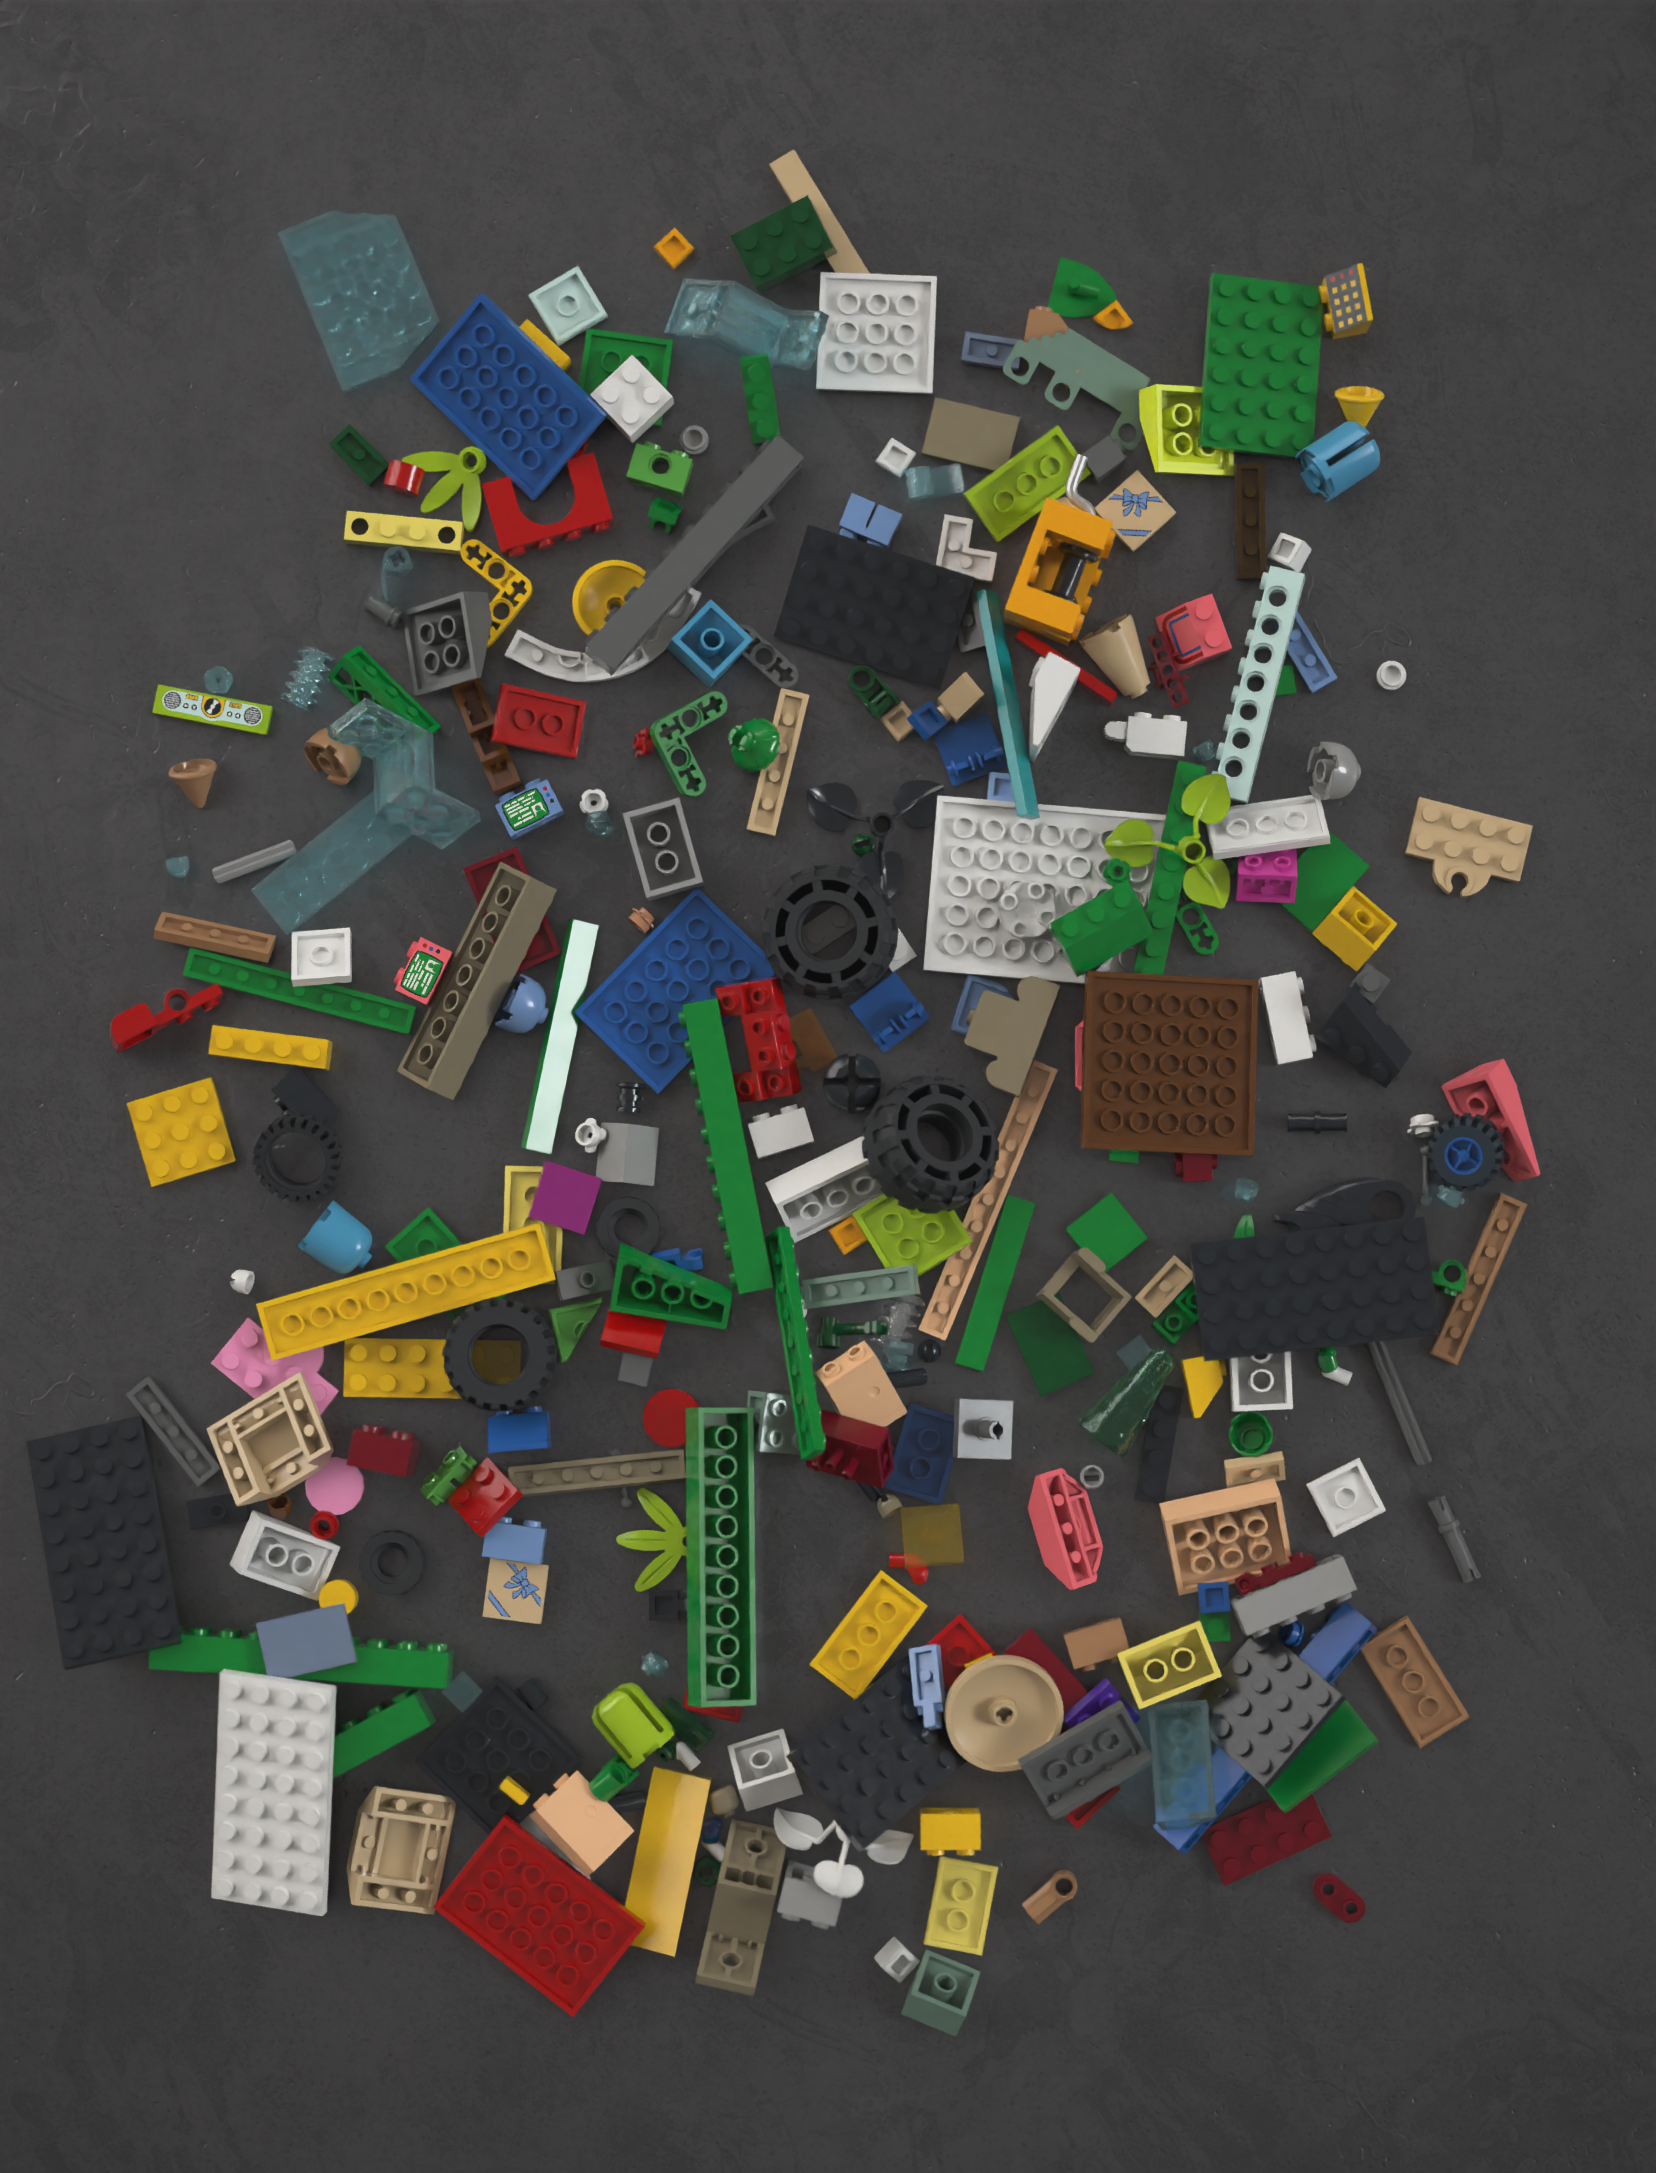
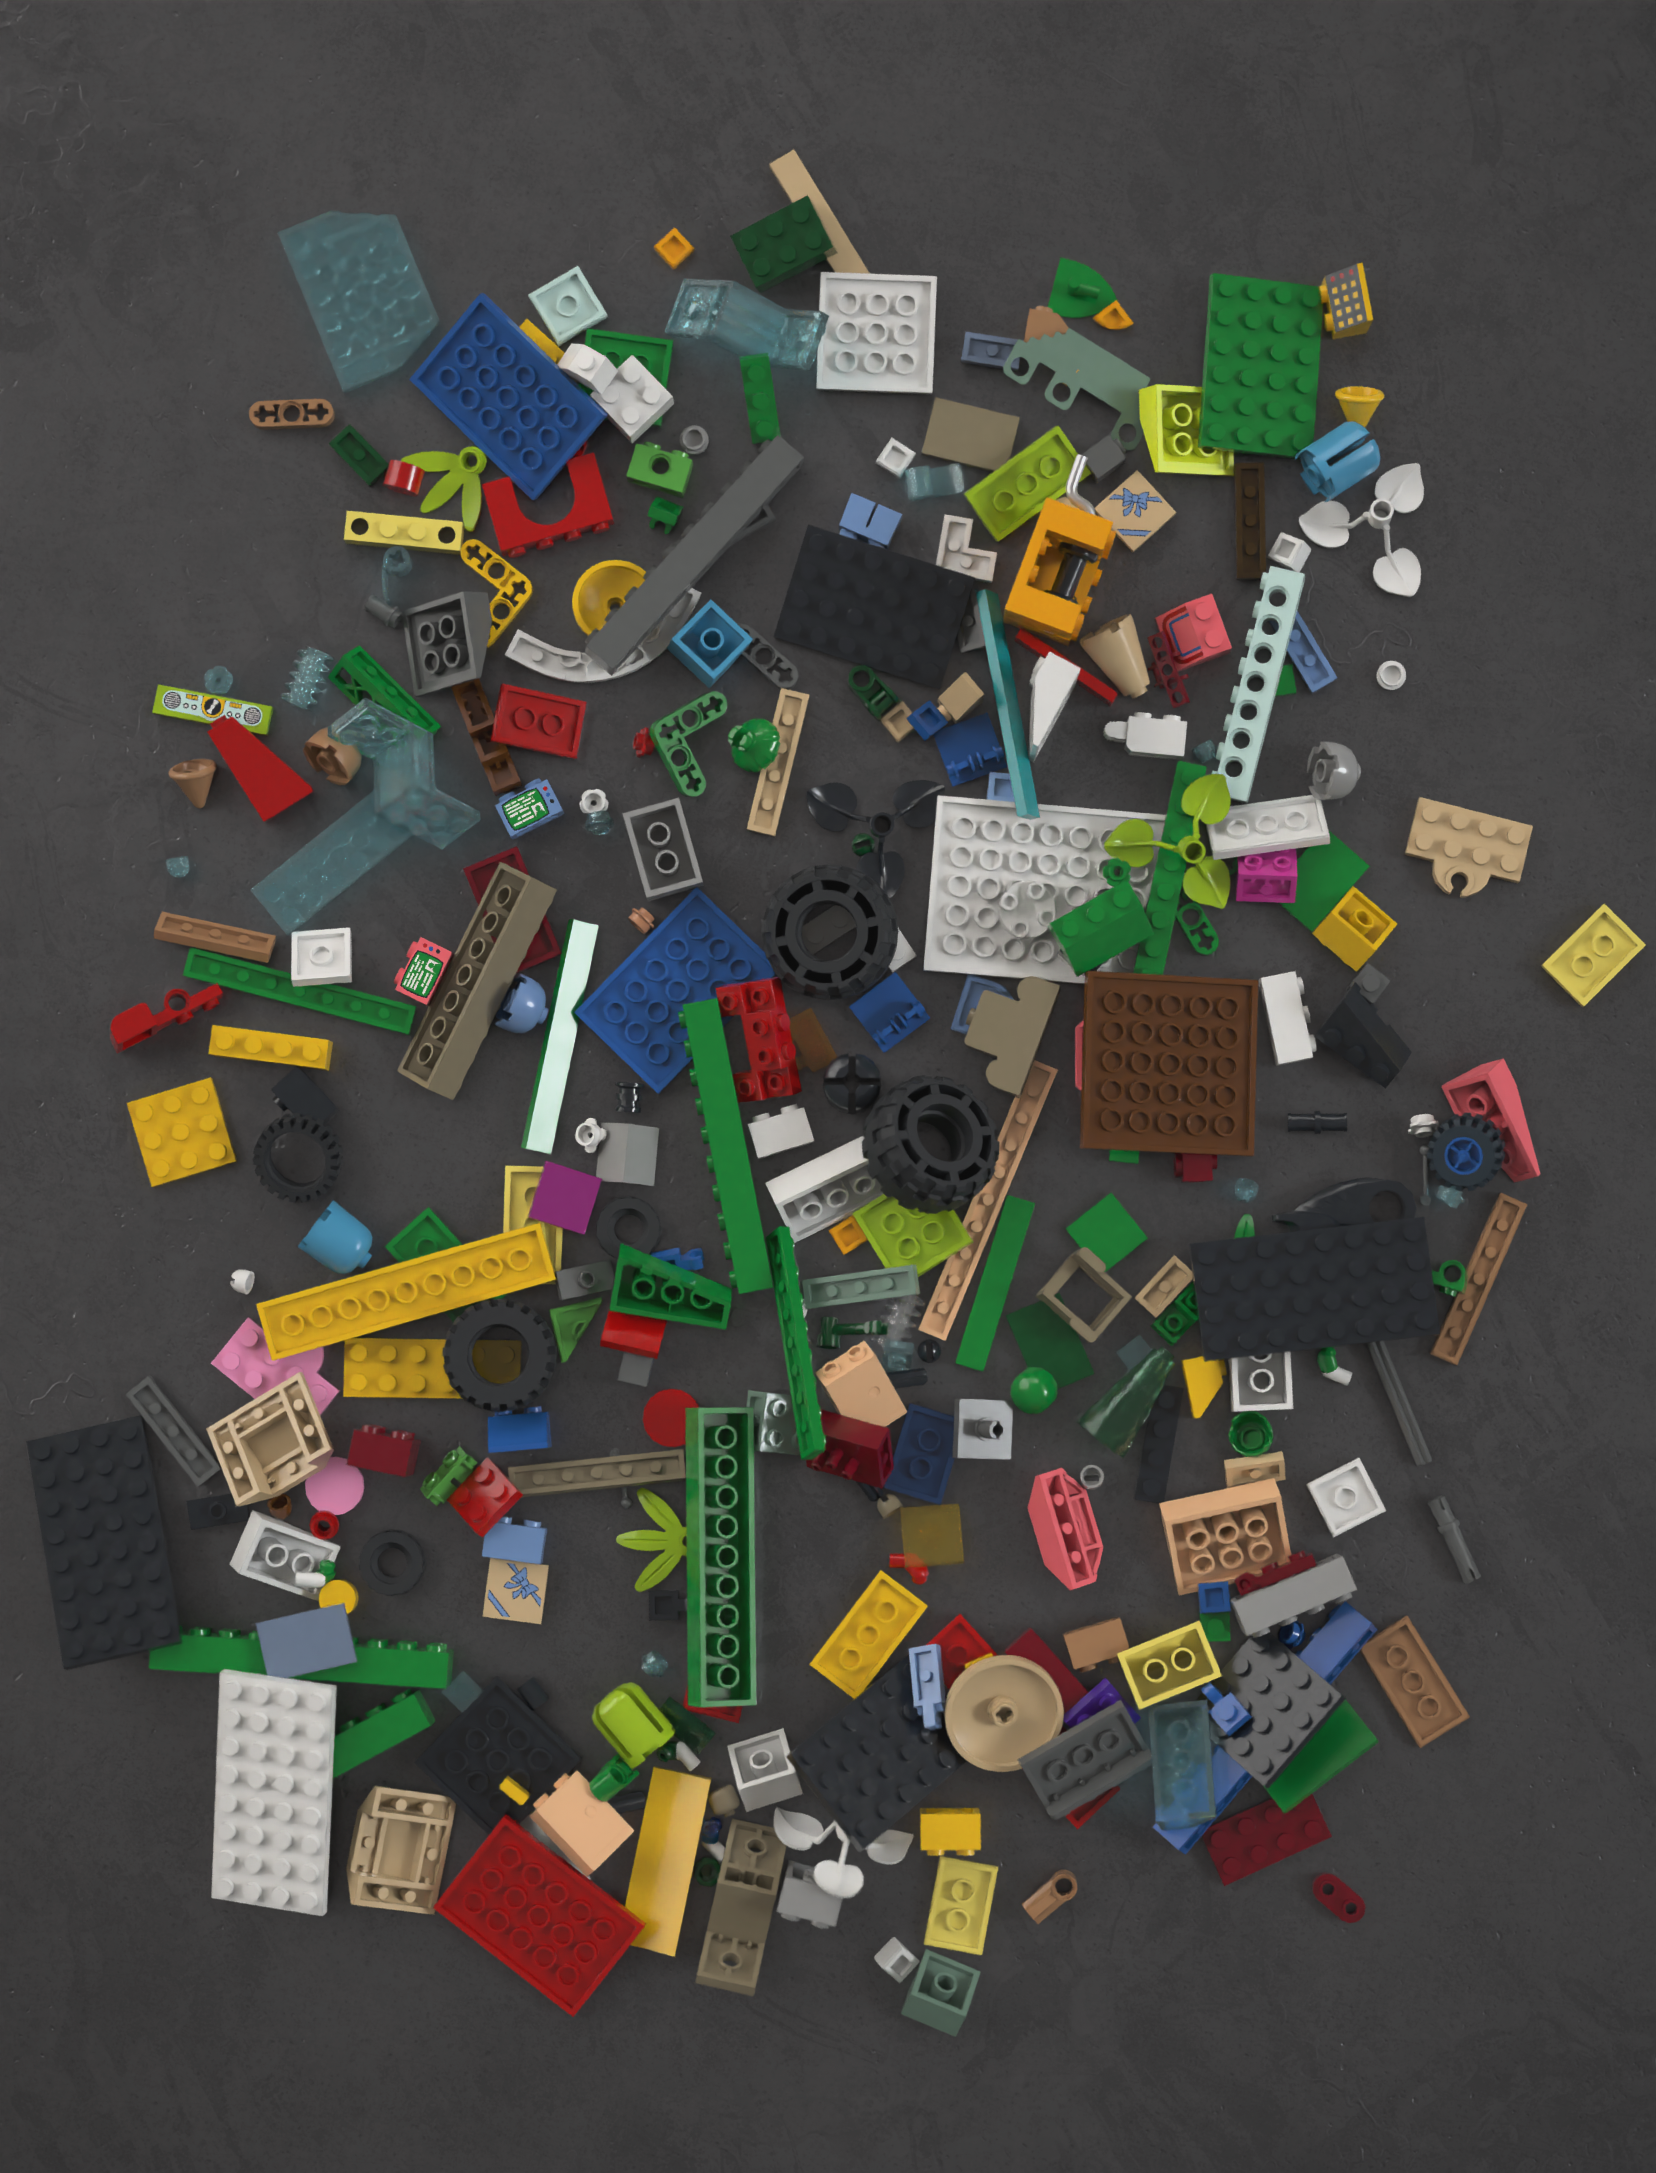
light grey axle [212,840,297,883] -> none
none -> red slope [207,715,314,822]
none -> medium nougat beam [249,399,335,430]
none -> white arm [295,1560,336,1588]
none -> white slope [557,343,618,395]
none -> green hair [1010,1367,1057,1415]
none -> plate [1201,1681,1252,1736]
none -> white plant [1299,463,1424,597]
none -> light yellow plate [1541,903,1646,1007]

